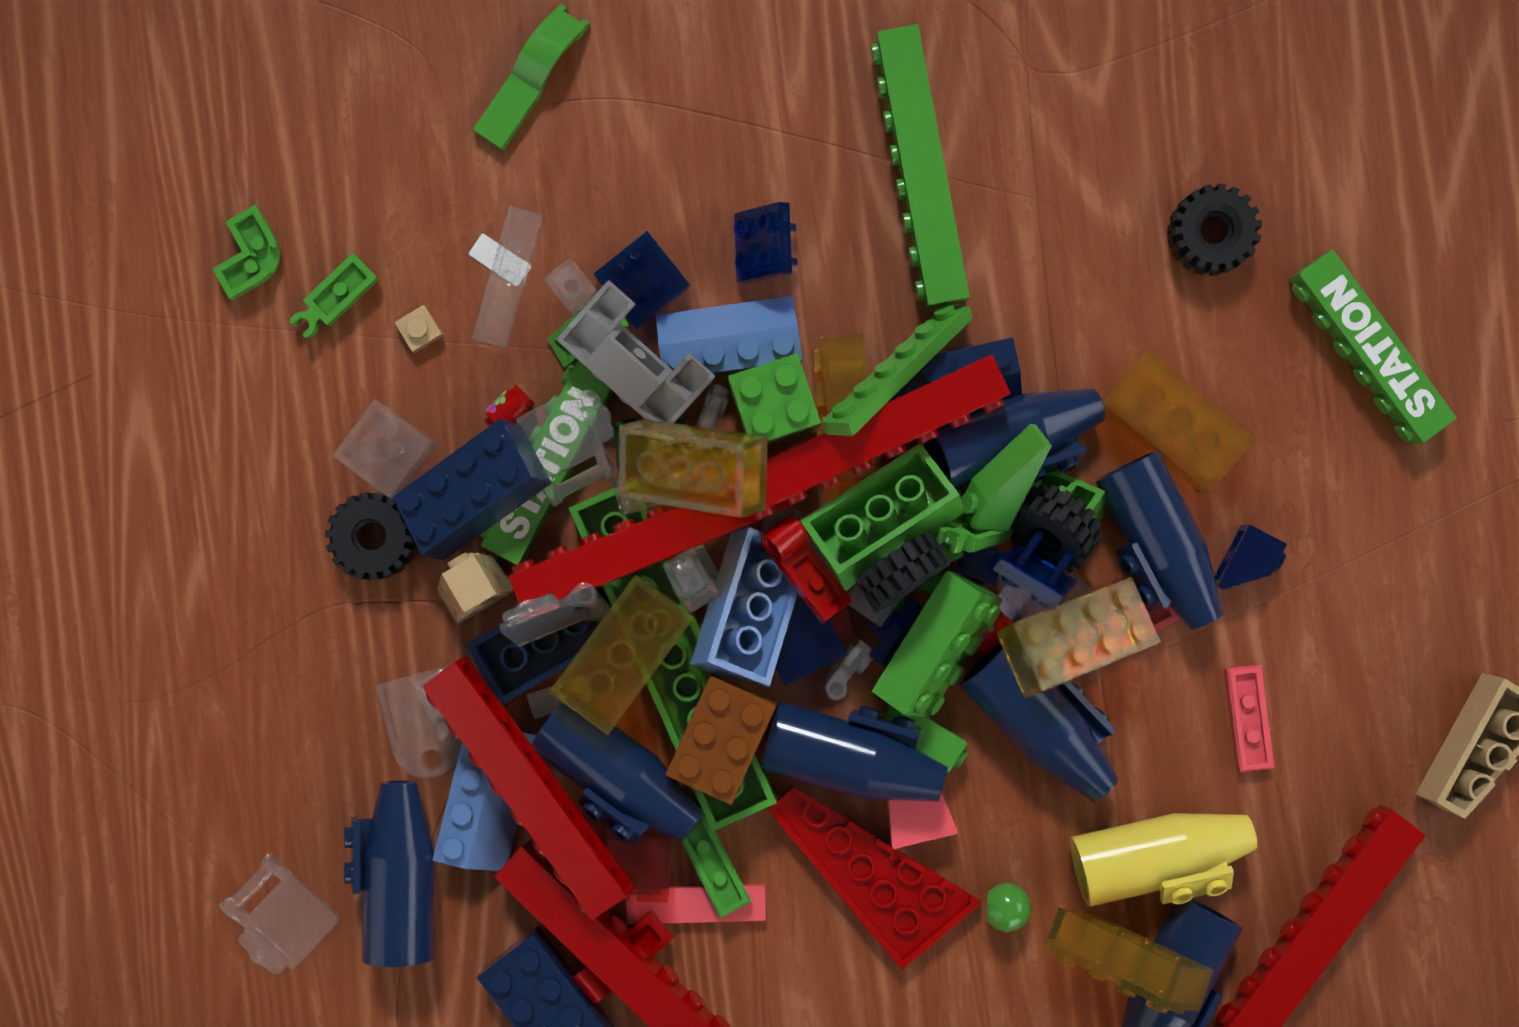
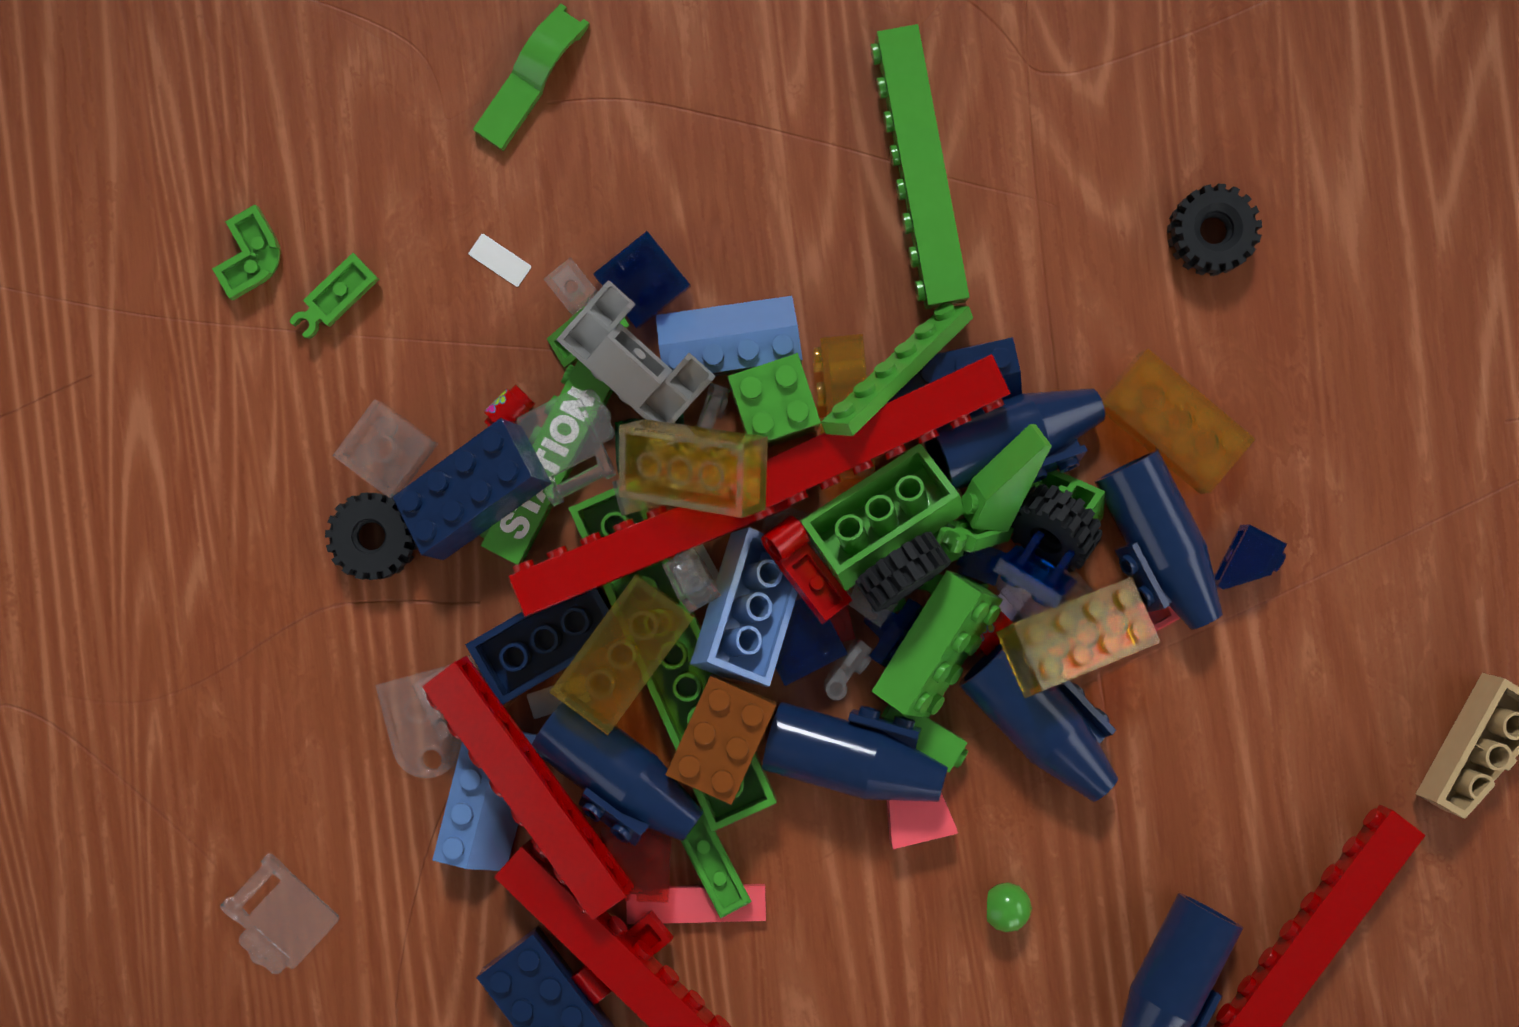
dark blue piece [344,780,434,967] -> none
tan plate [394,305,444,353] -> none
tan wedge [437,552,513,625] -> none
clear tile [472,205,544,349] -> none
clear piece [499,583,610,646] -> none
clear blue plate [734,202,798,283] -> none
red wing [767,785,982,970] -> none
clear yellow brick [1044,907,1214,1015] -> none
light yellow piece [1070,813,1257,907] -> none
coral tile [1224,664,1275,773] -> none
bright green brick [1289,249,1457,445] -> none

